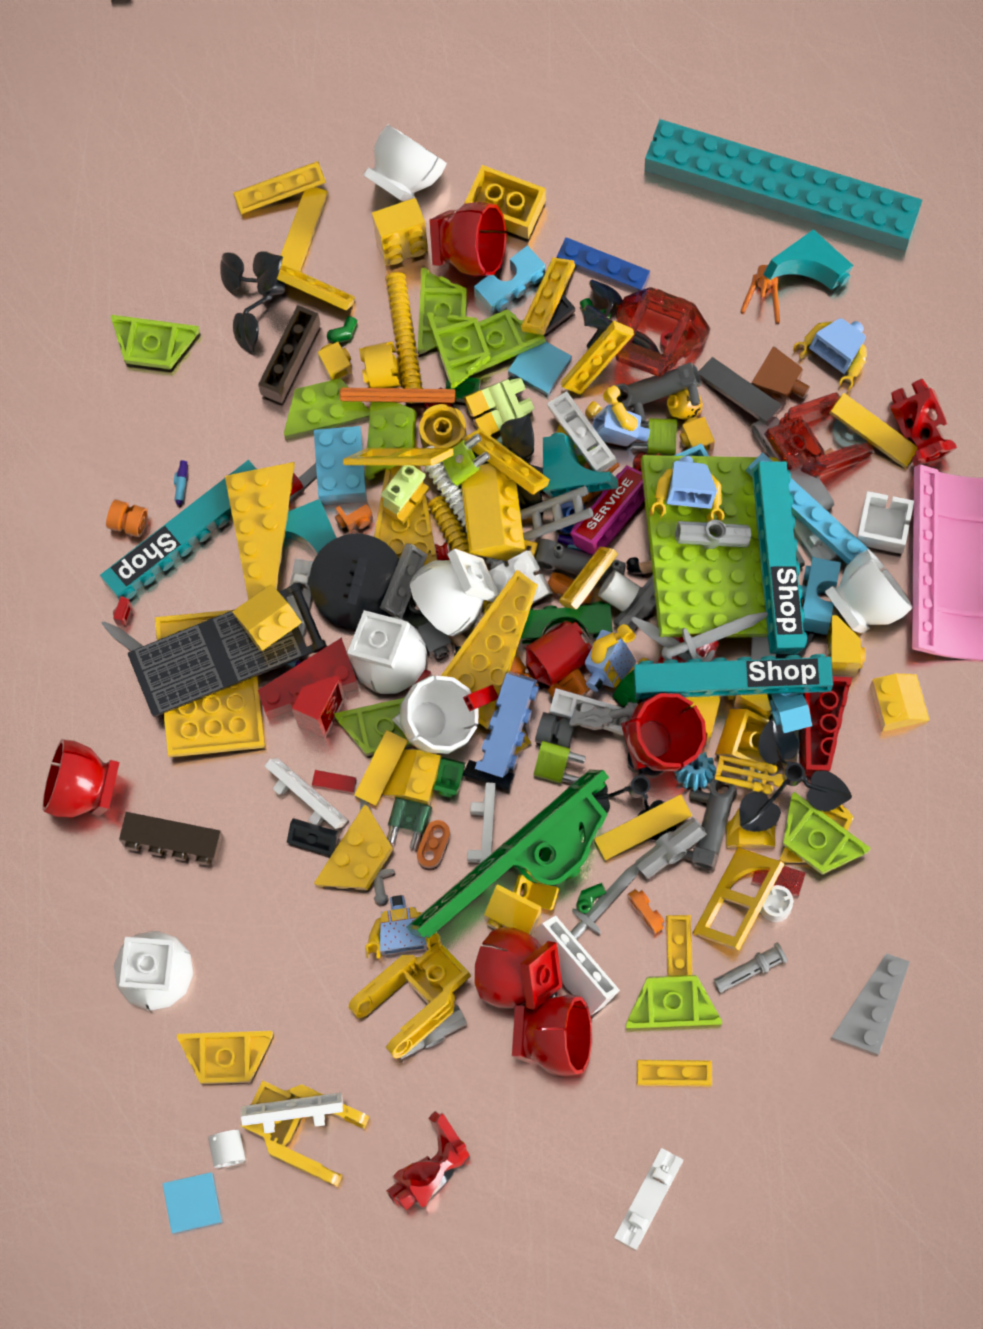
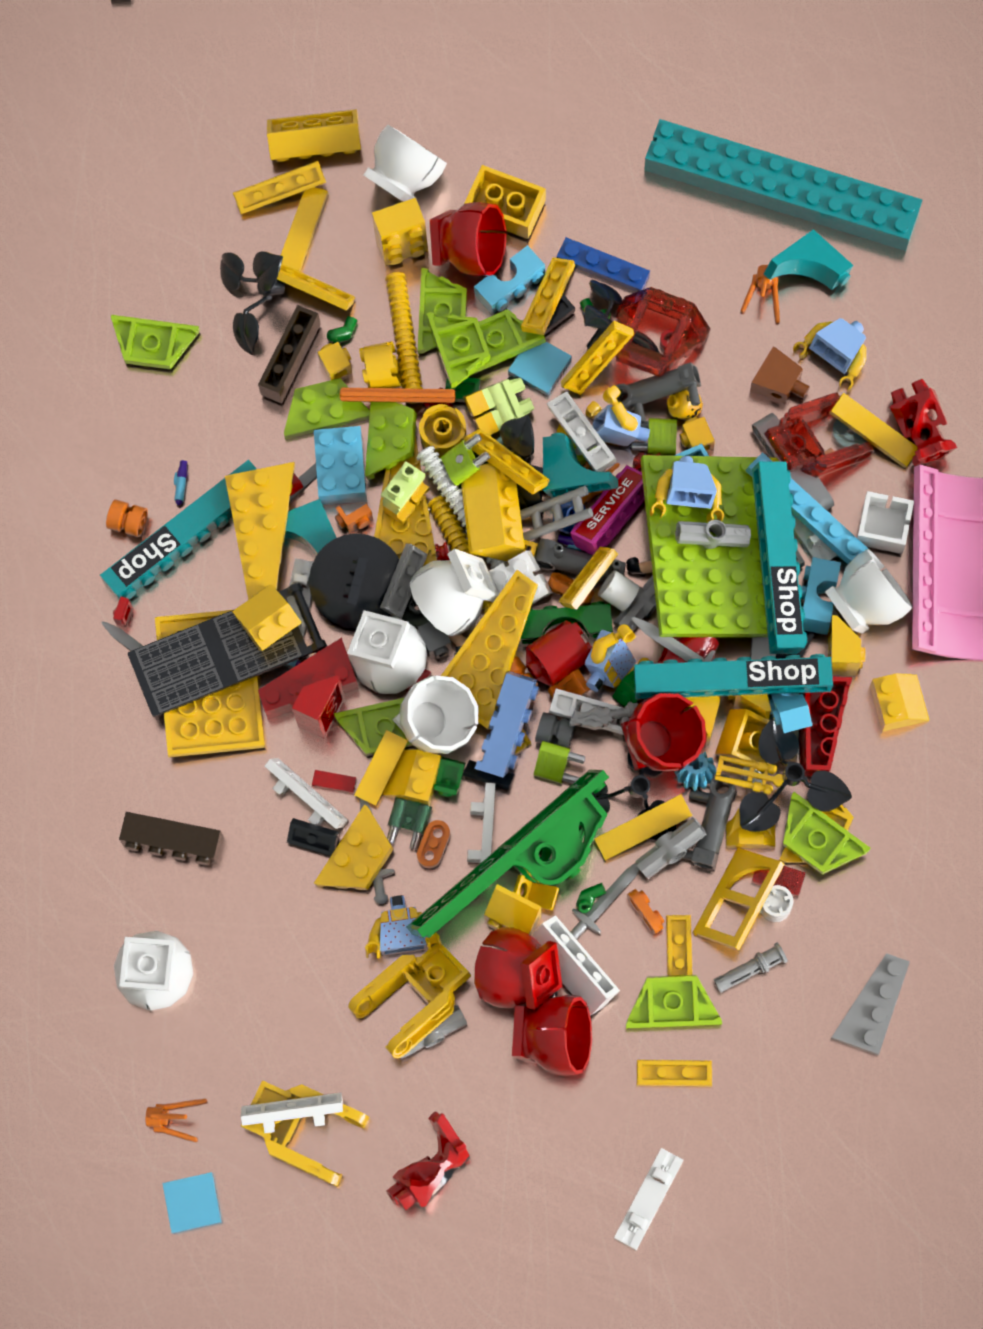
red plate [42,739,120,818] -> none
yellow wing [177,1031,273,1084] -> none
white piece [208,1130,246,1168] -> none
yellow window [343,448,454,466] -> none
red piece [463,684,498,712] -> none
light grey sword [661,612,768,660] -> none
dark grey tile [698,357,783,426] -> none
none -> orange plant [145,1099,207,1142]
none -> yellow slope [267,109,361,162]

